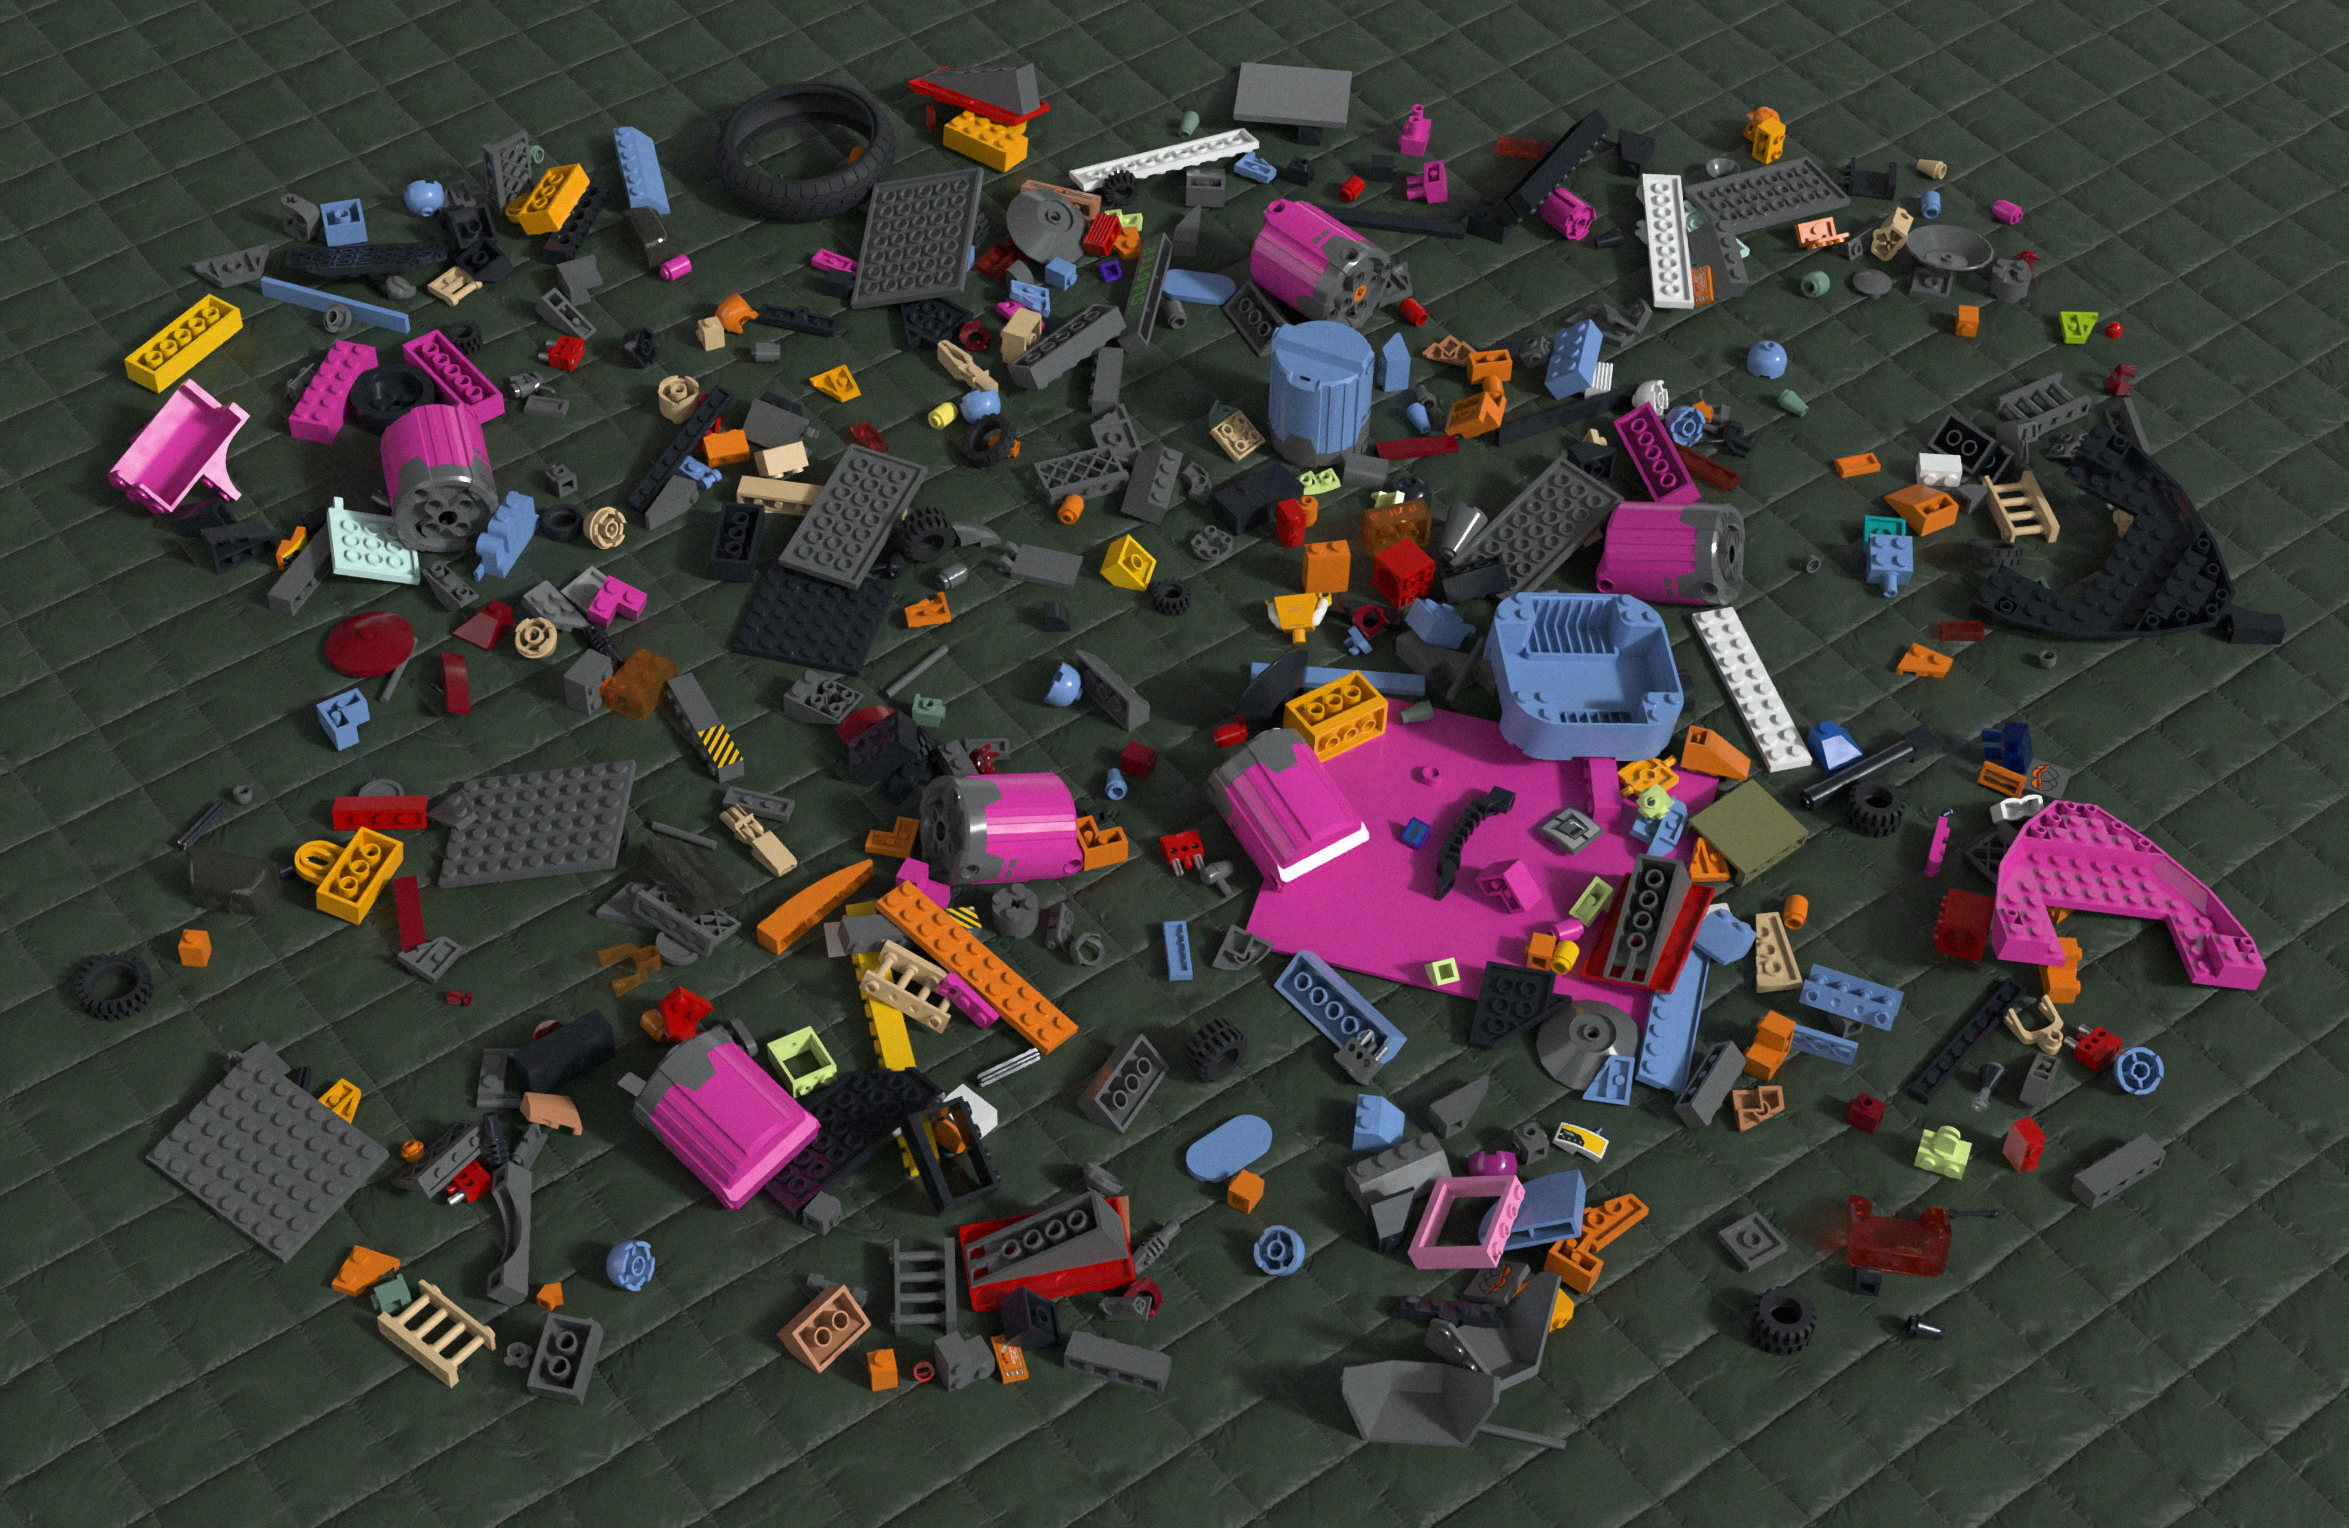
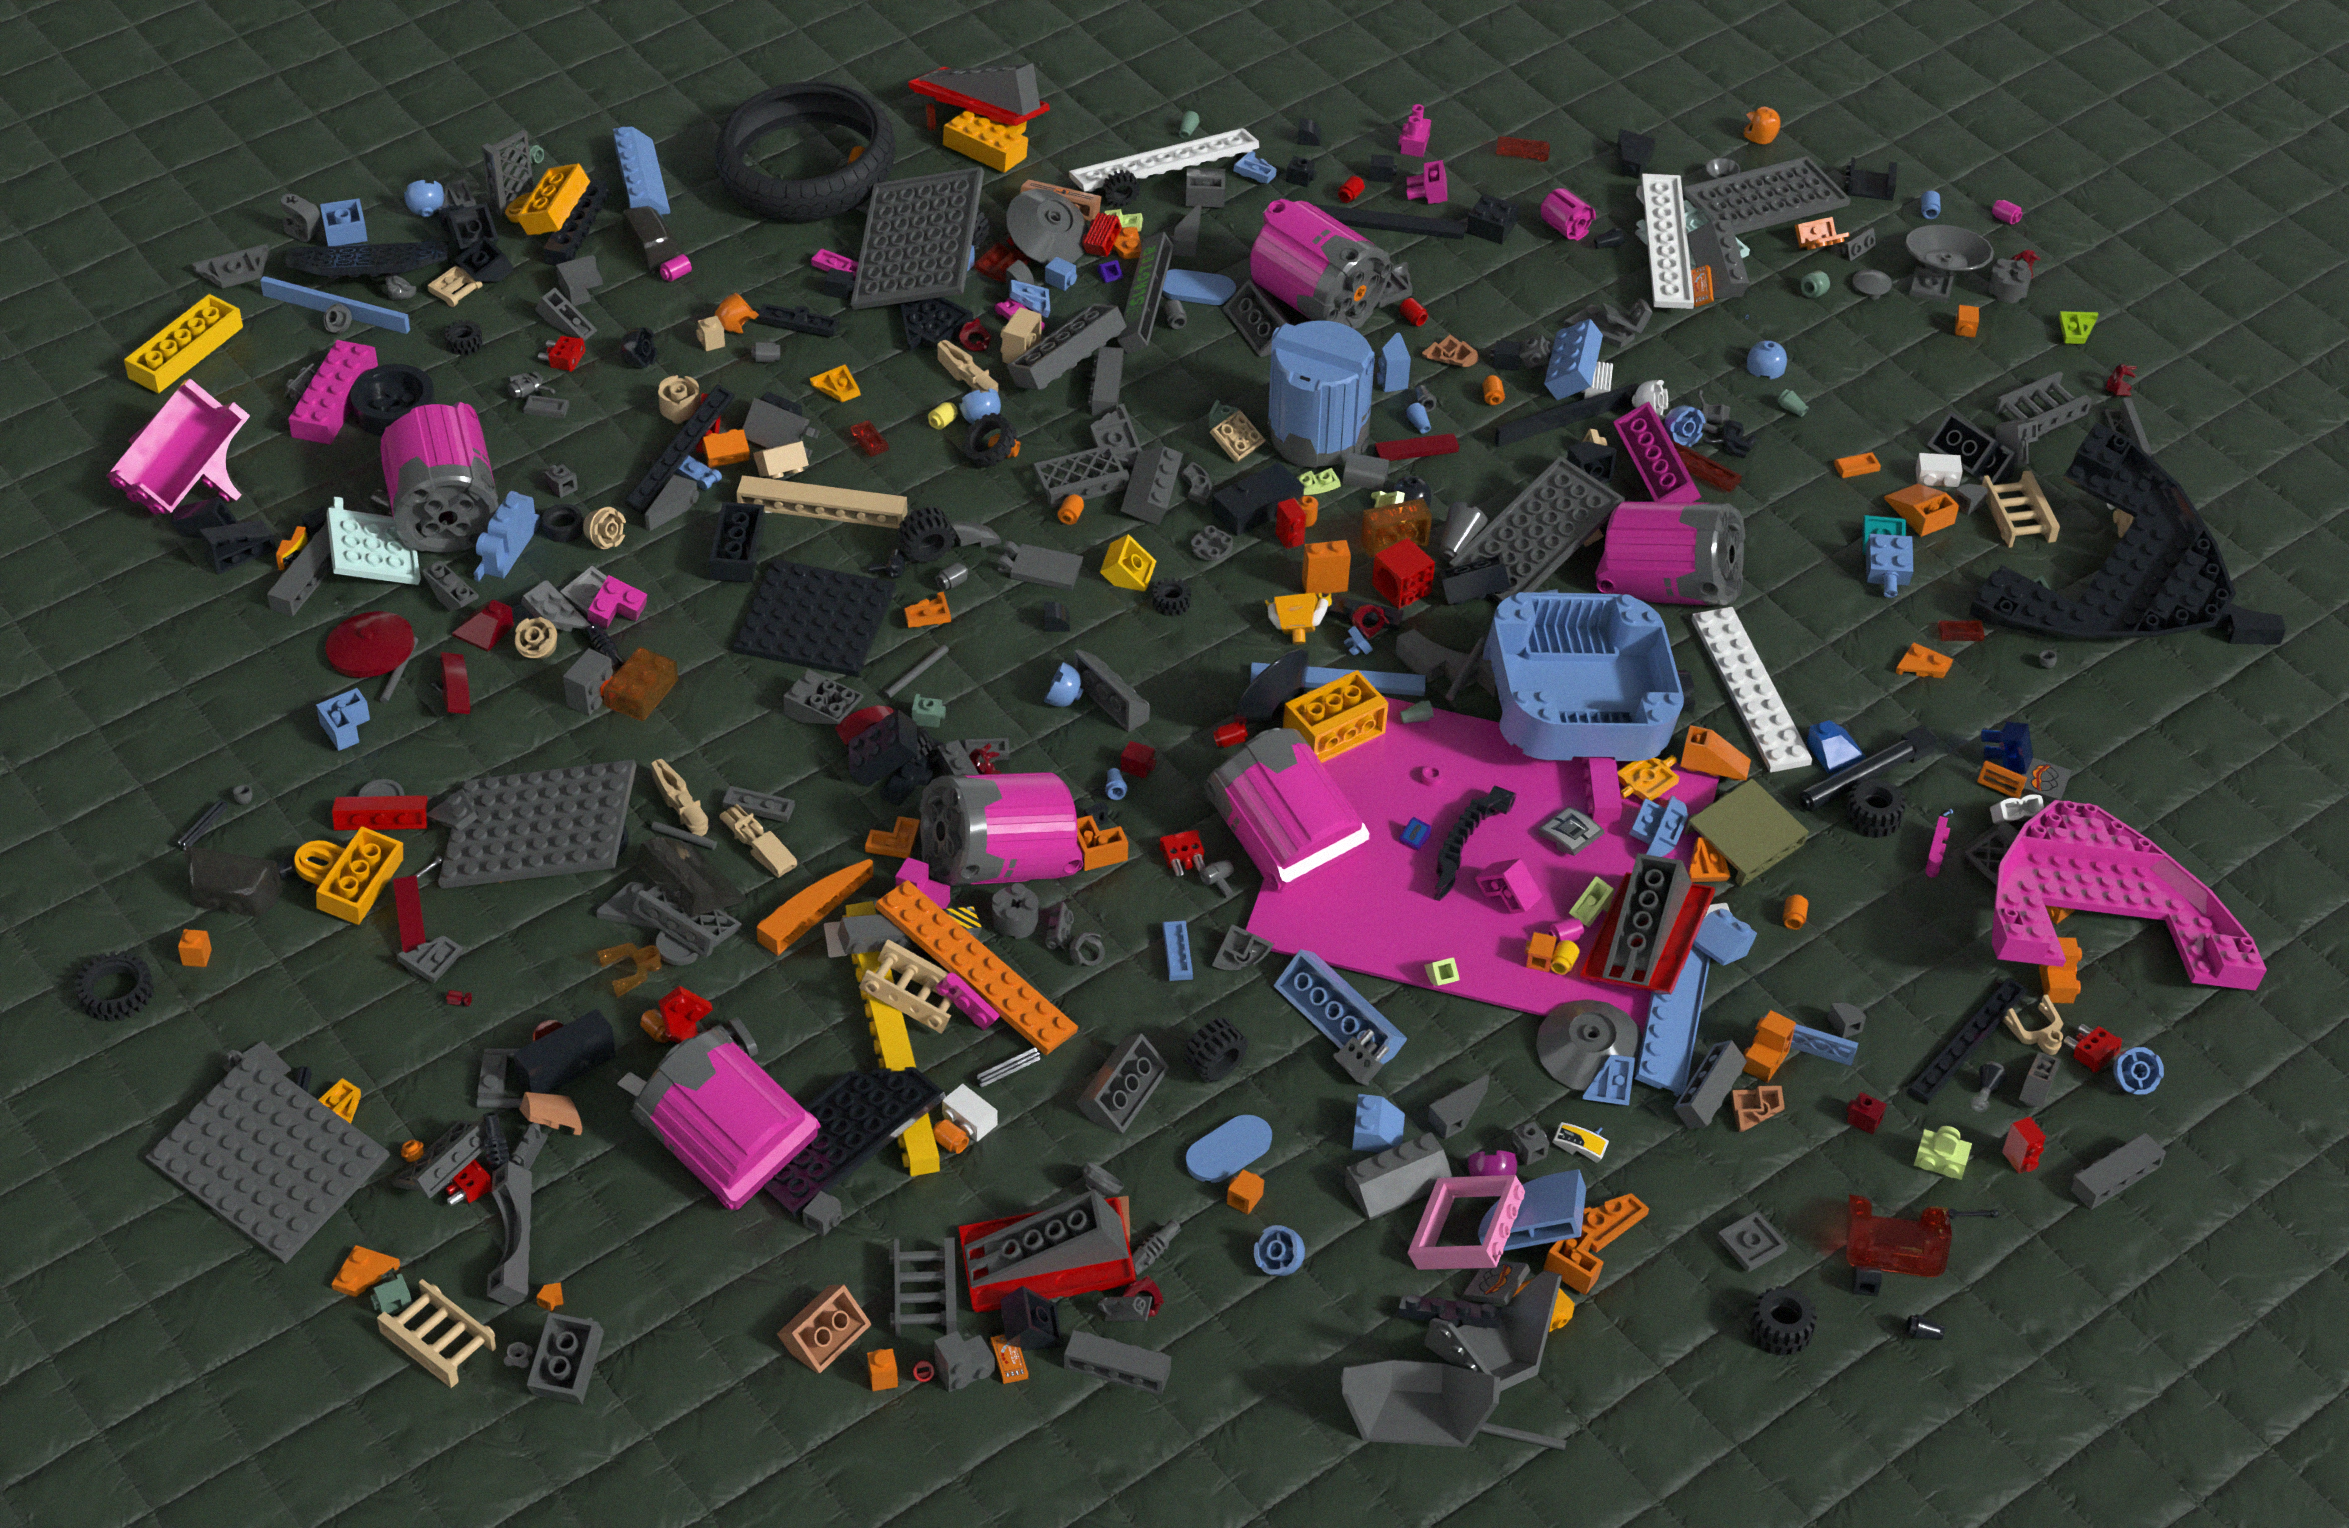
dark pink brick [402,329,505,424] -> none
medium blue cylinder [606,1240,655,1291] -> none
dark grey brick [665,672,745,783] -> none
yellowish green window [767,1026,837,1099] -> none
dark grey plate [779,443,928,590] -> none
dark grey bar [806,1273,868,1305] -> none
black hose [900,1096,1001,1218] -> none
dark grey tile [1233,62,1352,129] -> none
black slope [1365,1187,1415,1254] -> none
medium blue brick [1405,598,1475,650] -> none
orange bracket [1445,391,1507,439] -> none
orange brick [1466,349,1512,385] -> none
black wing [1469,961,1572,1050] -> none
black piece [1492,109,1610,227] -> none
yellowish green brick [1636,783,1675,820] -> none
orange piece [1692,401,1713,423] -> none
light orange brick [1752,117,1786,165] -> none
tan wing [1755,912,1803,993] -> none
medium blue fence [1799,964,1904,1031] -> none
dark grey hinge [1802,554,1821,573] -> none
tan piece [1871,207,1913,261] -> none
tan cone [1917,159,1947,180] -> none
red brick [1932,888,1995,962] -> none
black tyre [1965,538,2024,566] -> none
dark grey hinge [2045,433,2088,464] -> none
red hinge [2105,322,2122,339] -> none
none -> dark grey hinge [414,856,444,878]
none -> tan arm [651,759,708,836]

